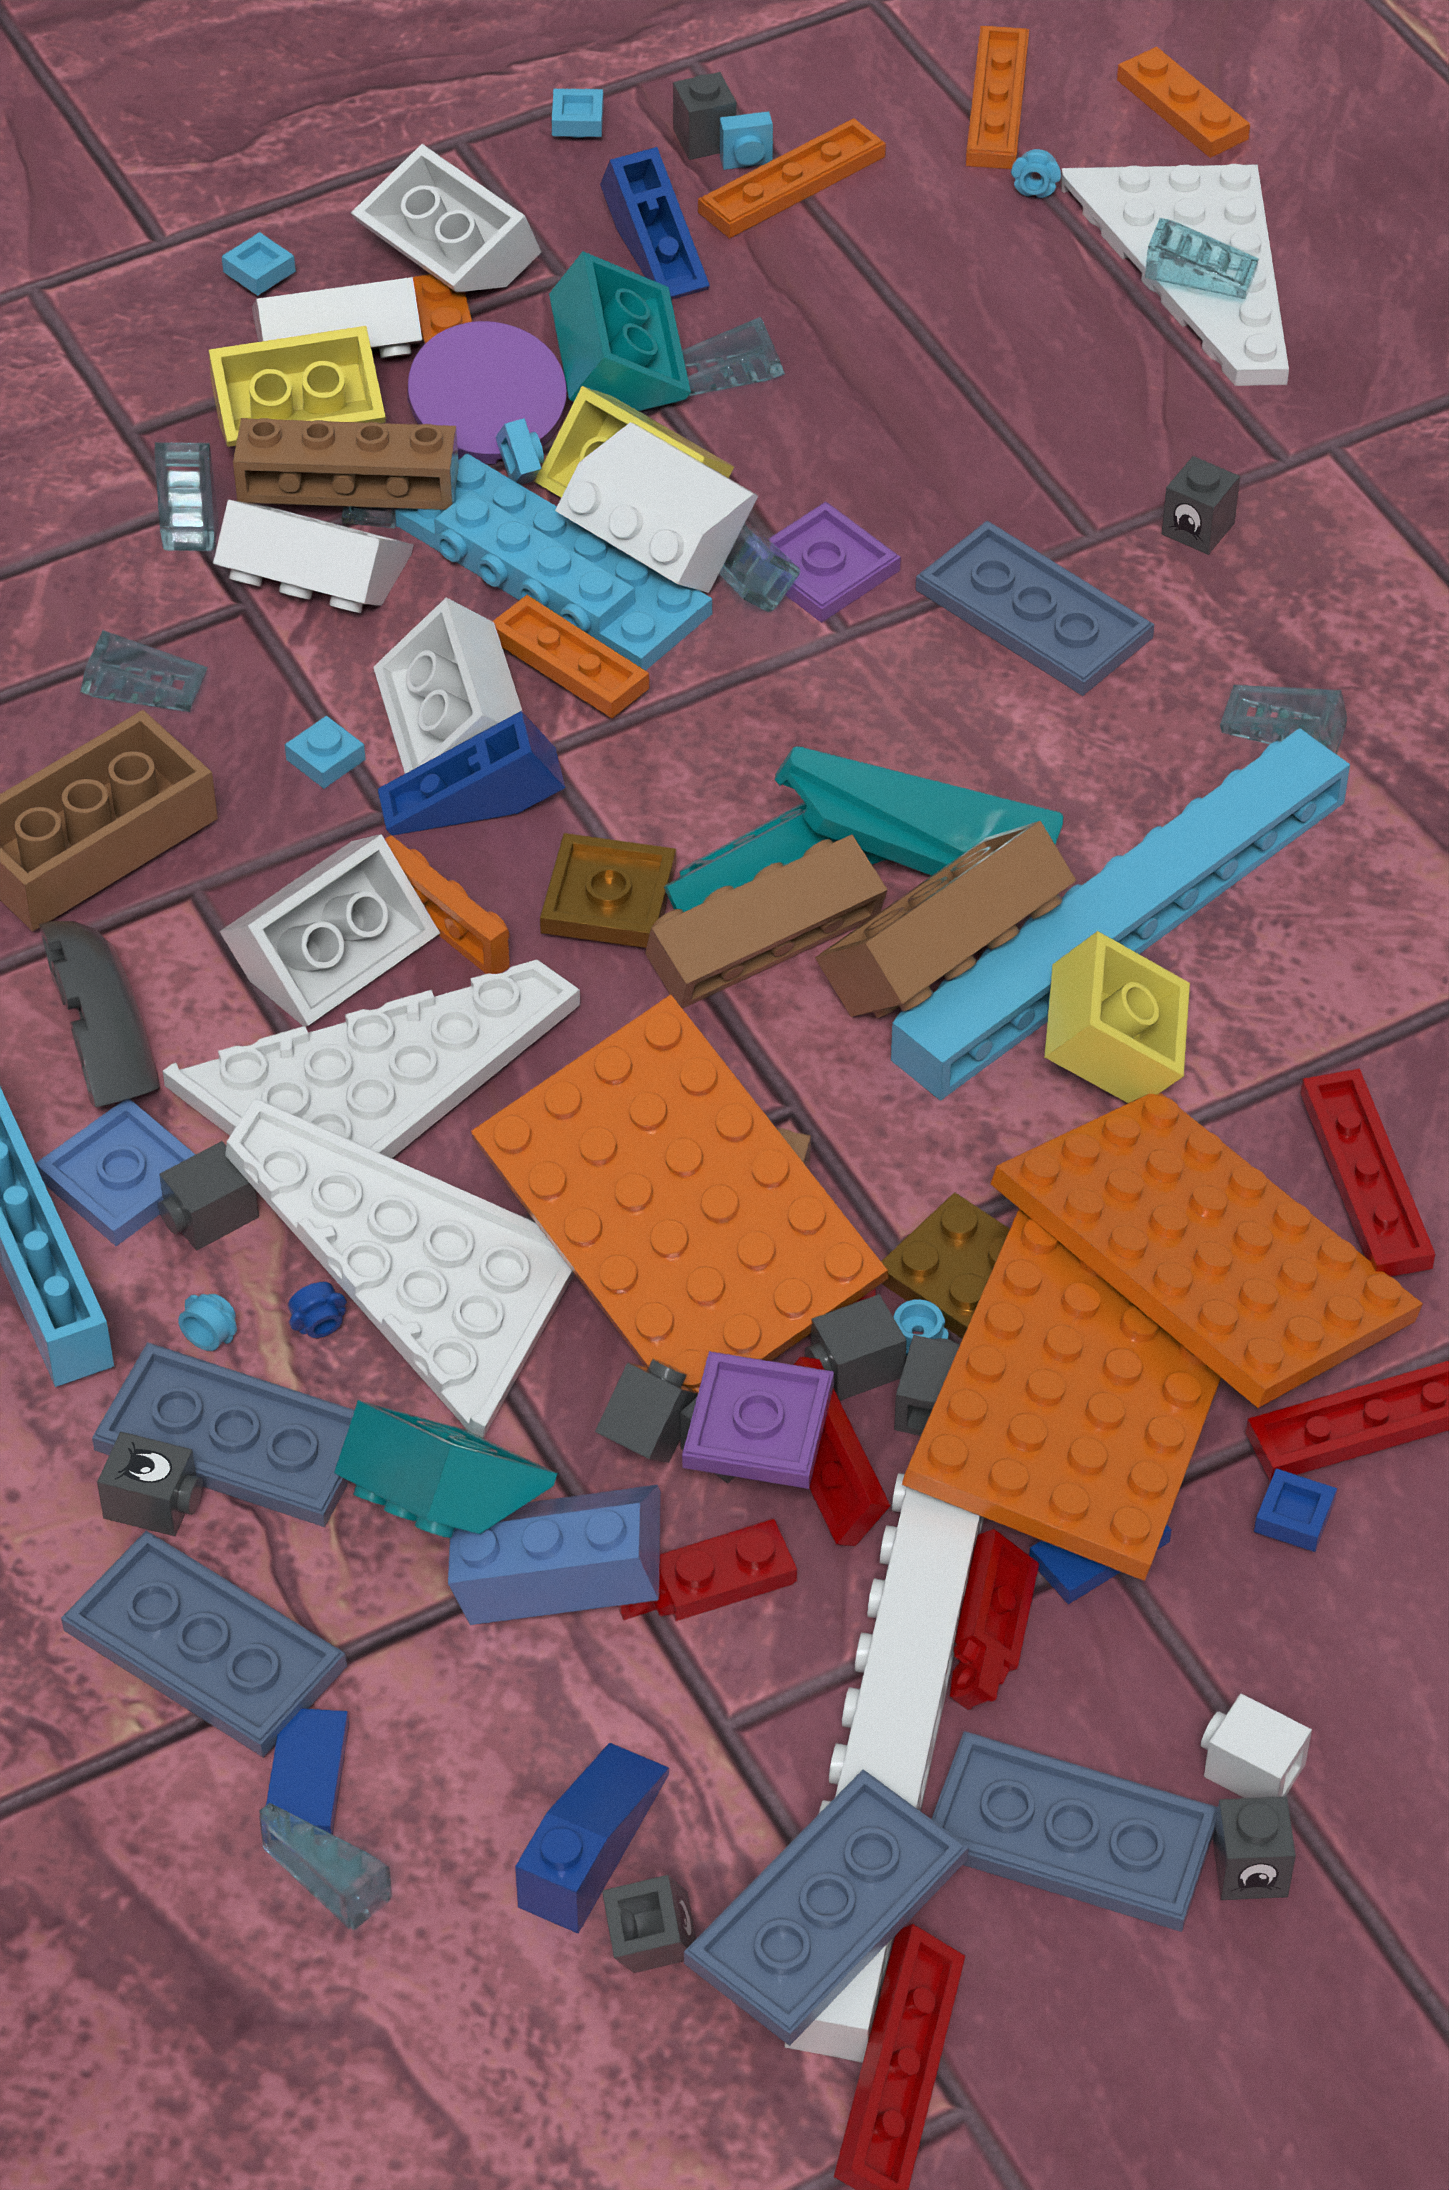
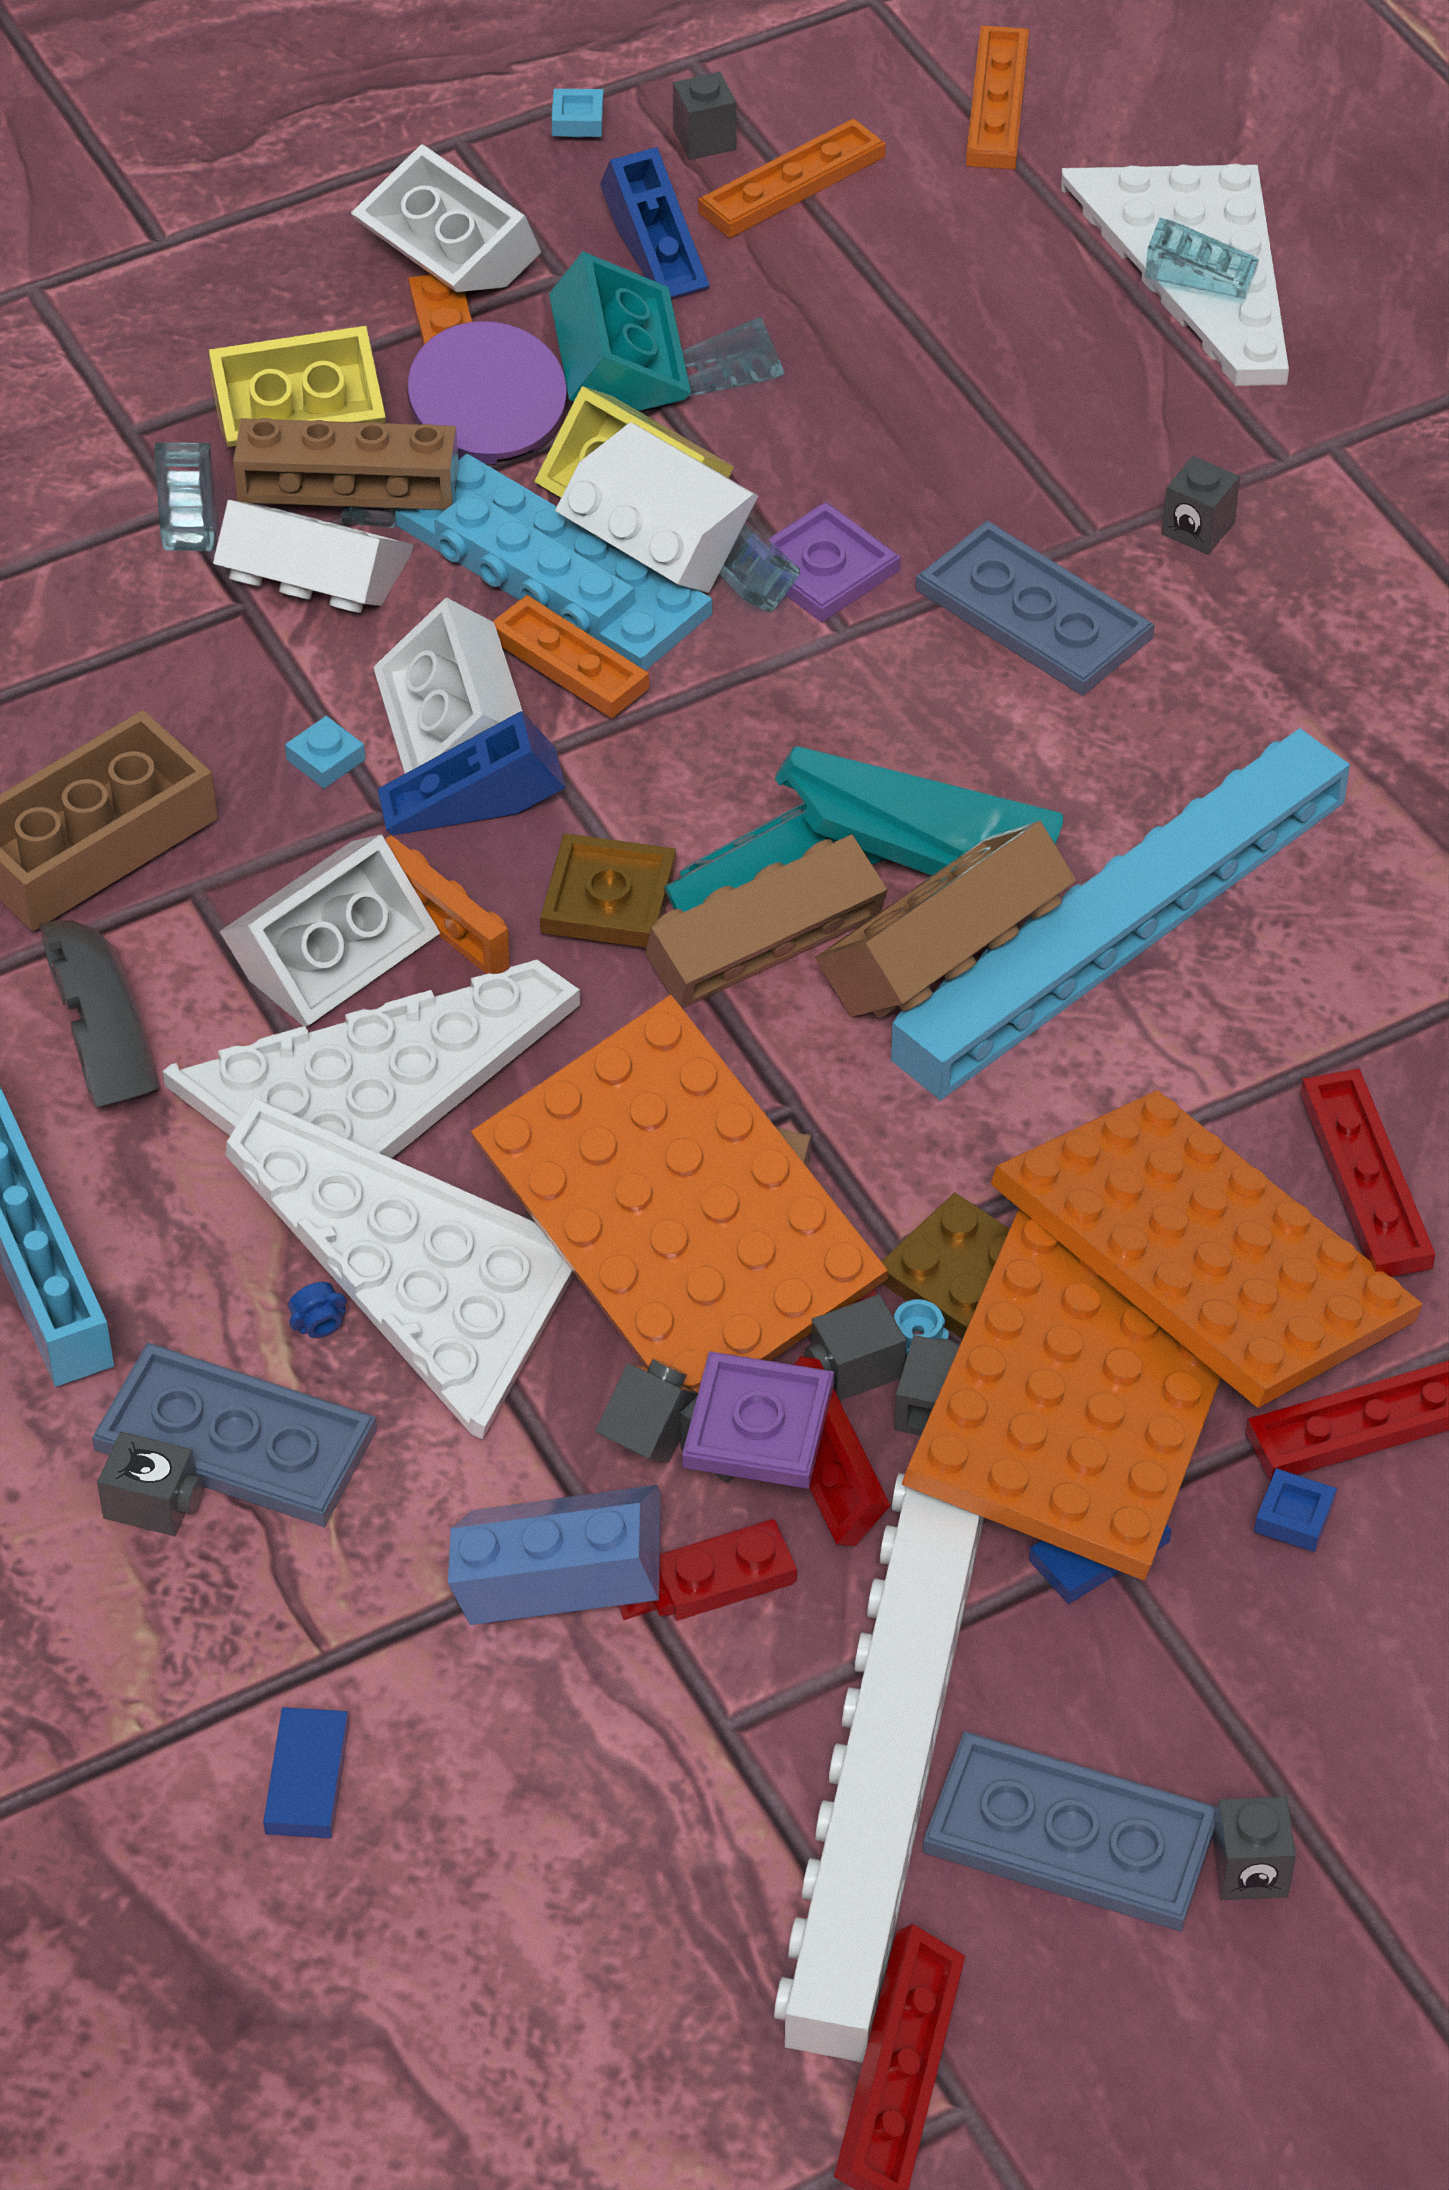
medium blue tile [35,1099,196,1246] -> none
sand blue tile [61,1530,347,1758] -> none
clear light blue slope [80,630,208,712] -> none
dark grey brick [158,1141,259,1251] -> none
medium azure plate [178,1294,237,1351] -> none
medium azure plate [222,232,296,296] -> none
white slope [252,277,422,358] -> none
clear light blue slope [259,1803,392,1930] -> none
teal slope [334,1400,558,1538] -> none
medium azure plate [495,418,544,485] -> none
blue slope [515,1743,669,1934] -> none
dark grey brick [602,1875,696,1973] -> none
sand blue tile [684,1769,969,2046] -> none
medium azure plate [720,111,773,170] -> none
red hinge [950,1529,1039,1710] -> none
medium azure plate [1011,149,1061,198] -> none
light yellow brick [1044,931,1190,1103] -> none
orange plate [1117,46,1250,158] -> none
white brick [1201,1693,1312,1798] -> none
clear light blue slope [1220,685,1347,754] -> none

